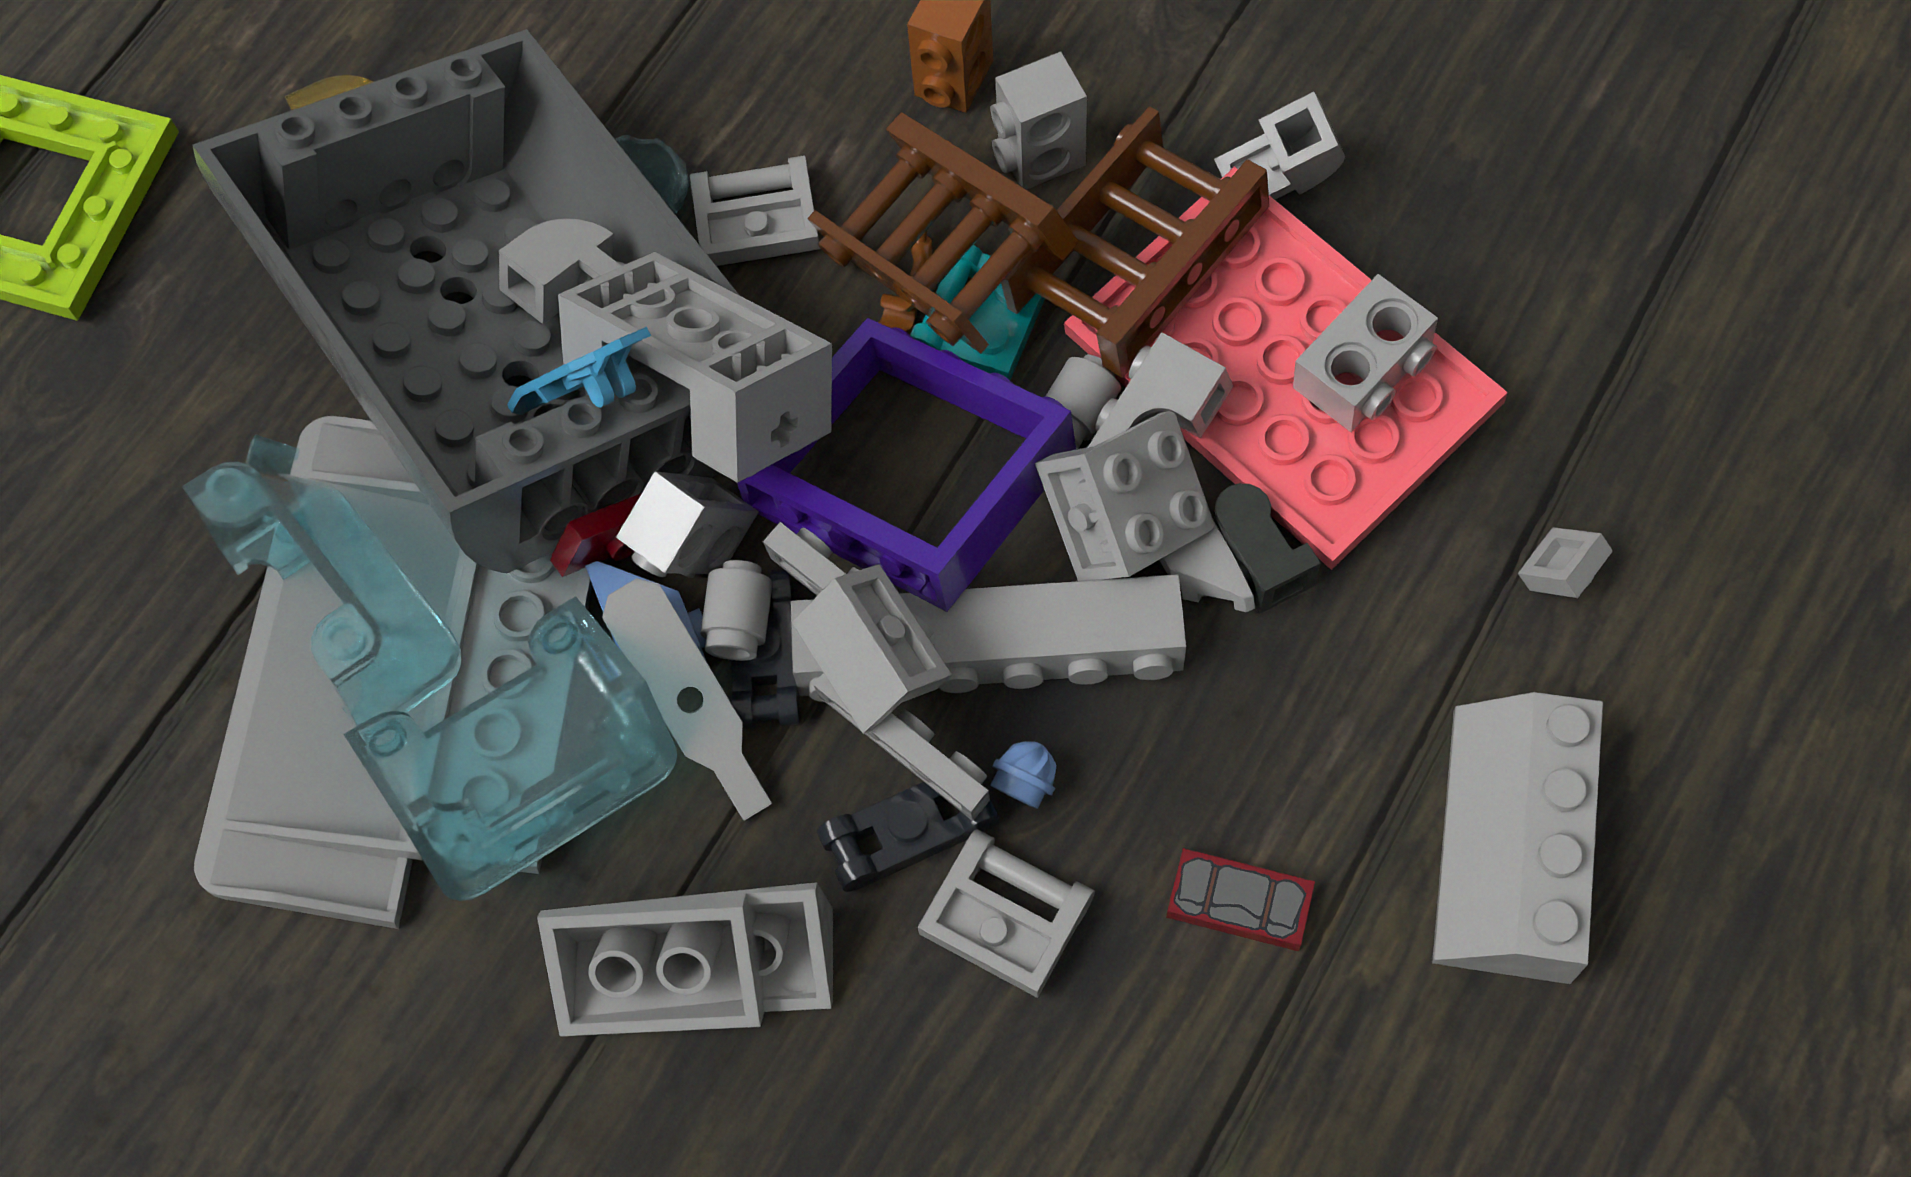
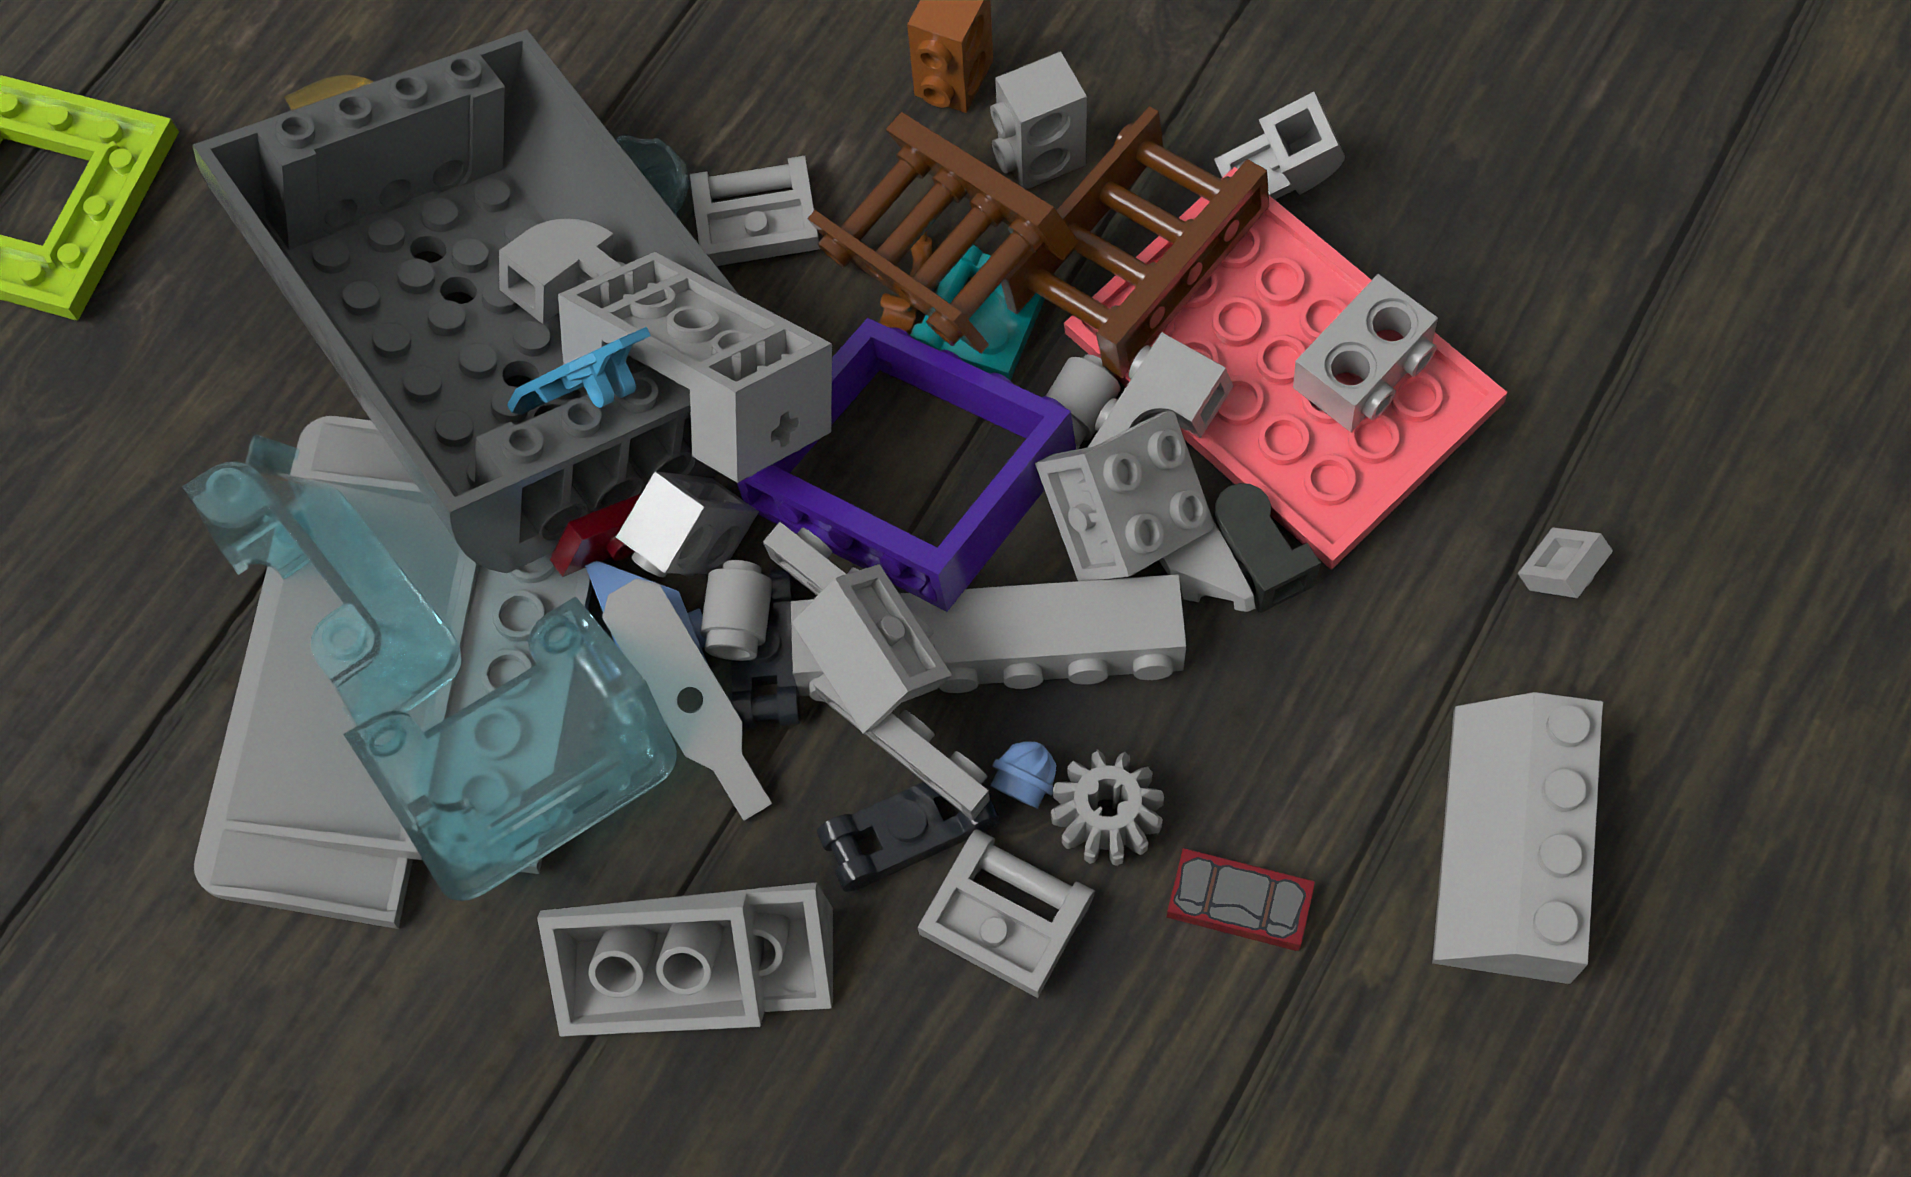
none -> light grey gear [1051,750,1164,866]

